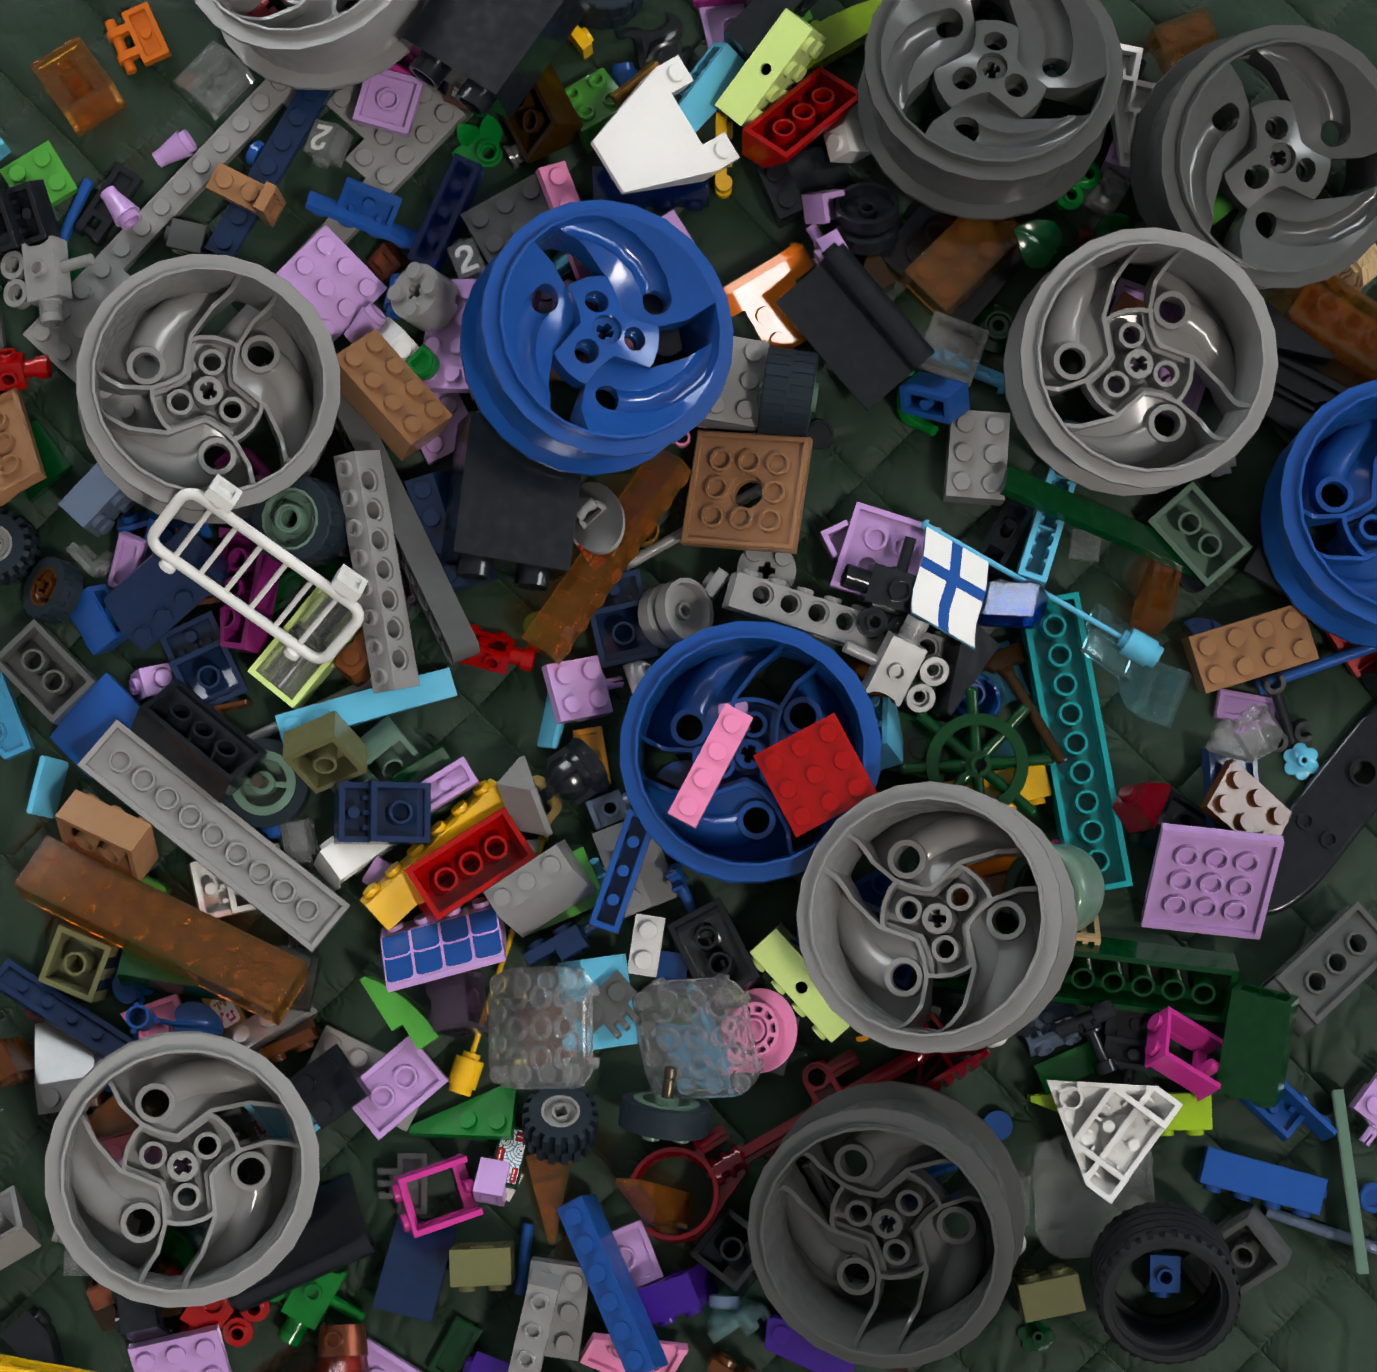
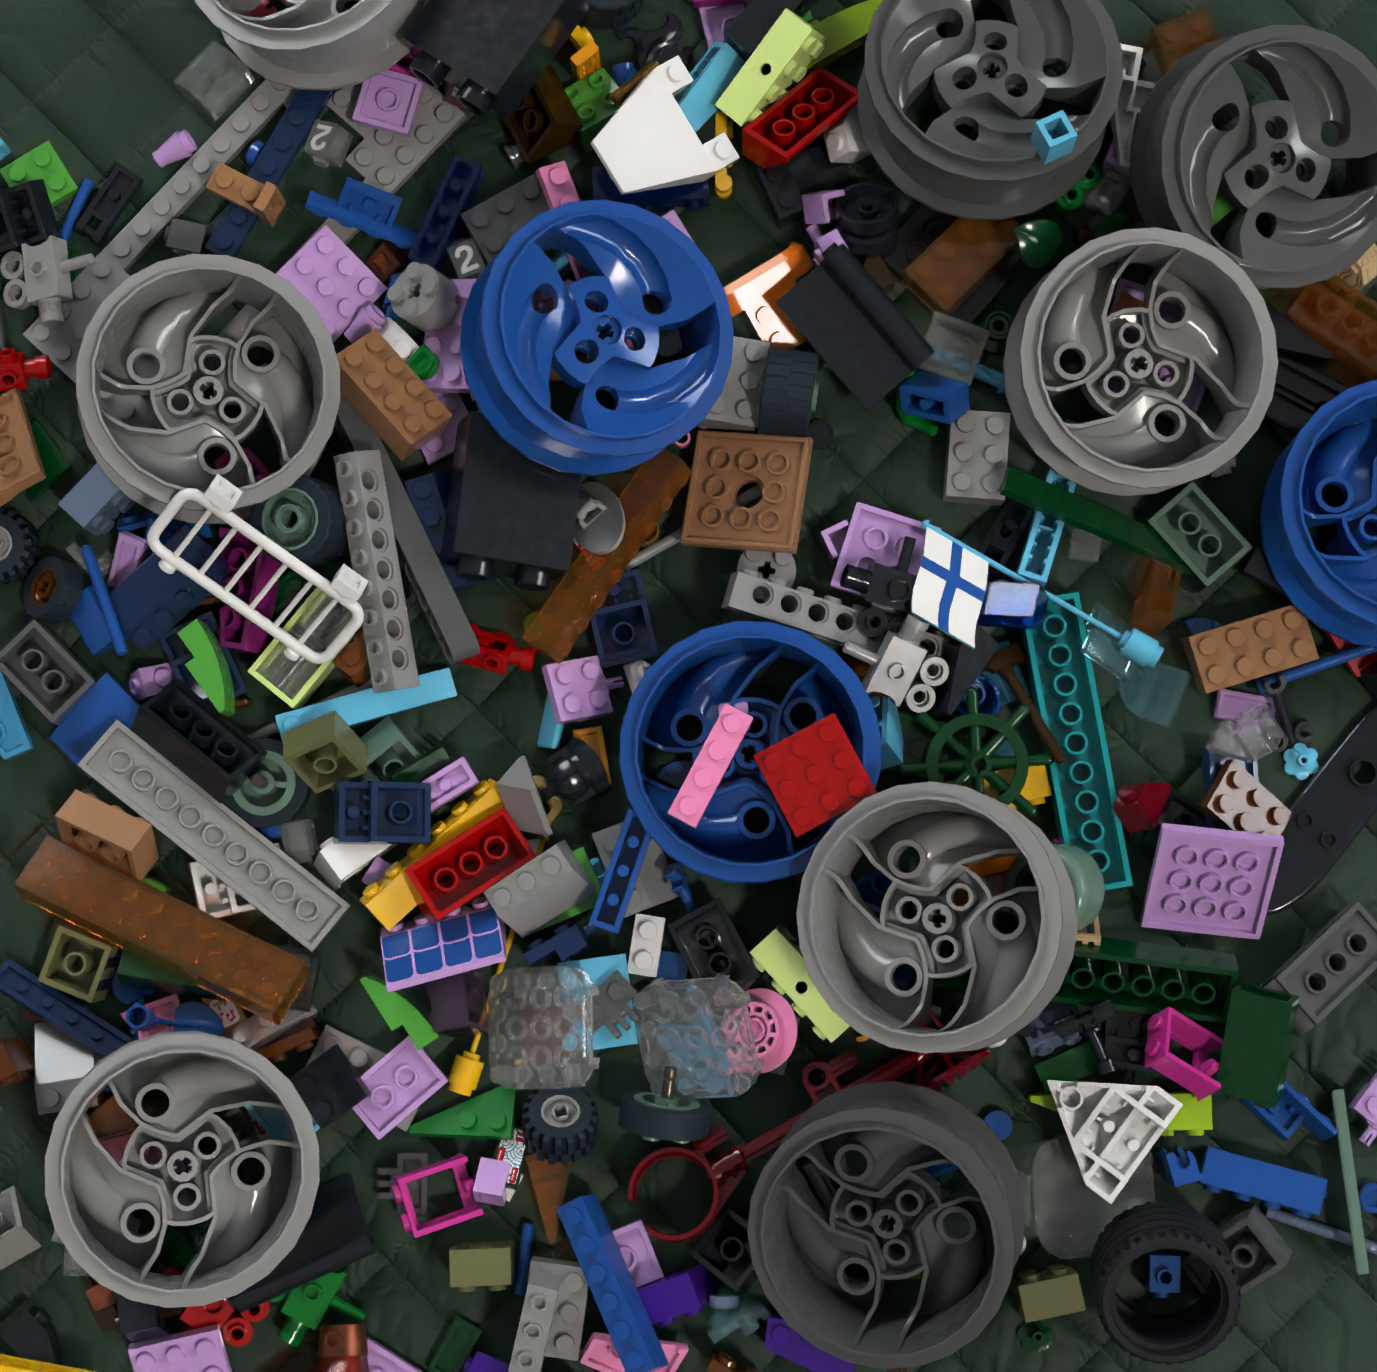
medium azure slope [26,755,69,819] -> none
clear orange slope [30,35,127,137] -> none
lavender cone [100,186,141,230] -> none
orange plate [104,1,172,75] -> none
dark blue slope [372,1214,458,1322] -> none
green plate [451,114,503,168] -> none
sand blue brick [585,789,633,831] -> none
clear orange slope [616,1178,691,1234] -> none
light grey wheel [638,578,714,649] -> none
white plate [701,567,729,602] -> none
none -> blue bar [80,545,129,656]
none -> bright green slope [177,619,235,717]
none -> light orange plate [570,40,601,82]
none -> medium azure brick [1030,110,1078,164]
none -> blue hinge [1155,1146,1204,1187]

